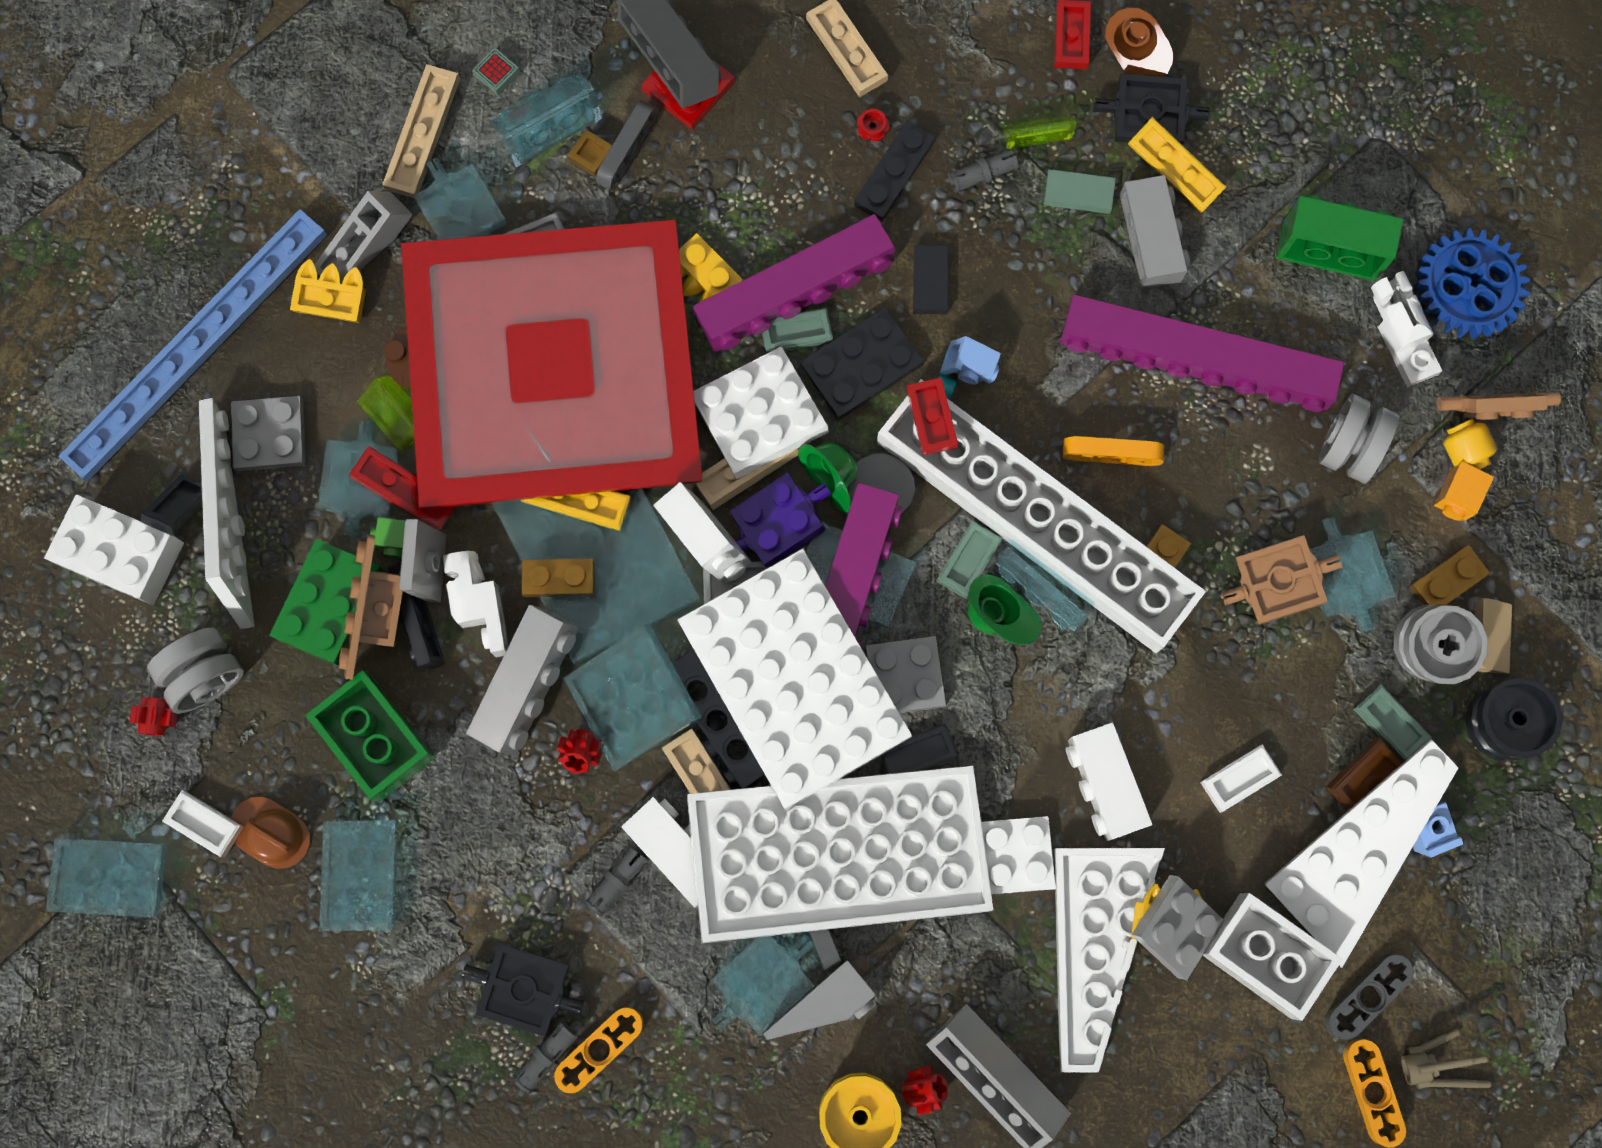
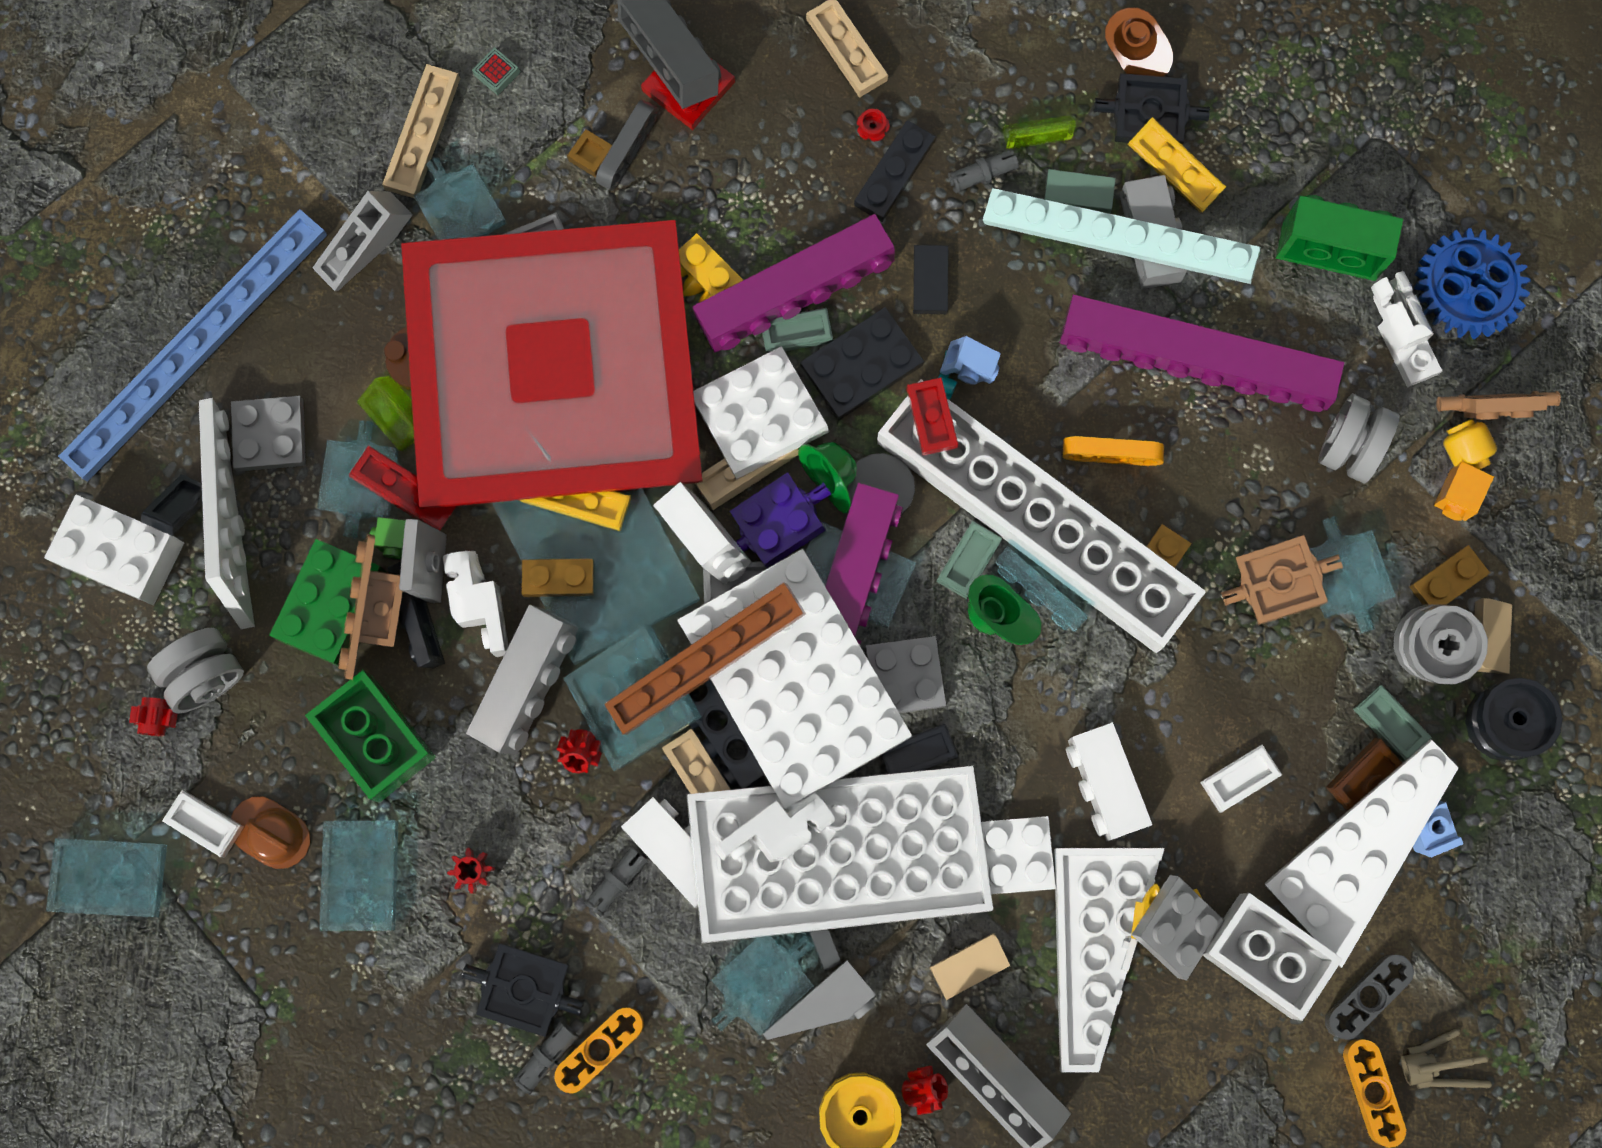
yellow plate [290,259,366,323] -> none
clear light blue slope [490,72,602,167] -> none
red plate [1054,0,1091,69] -> none
none -> red gear [447,848,495,894]
none -> dark orange plate [604,583,806,735]
none -> white plate [715,793,835,862]
none -> tan slope [929,933,1010,1000]
none -> light aqua plate [983,188,1261,284]

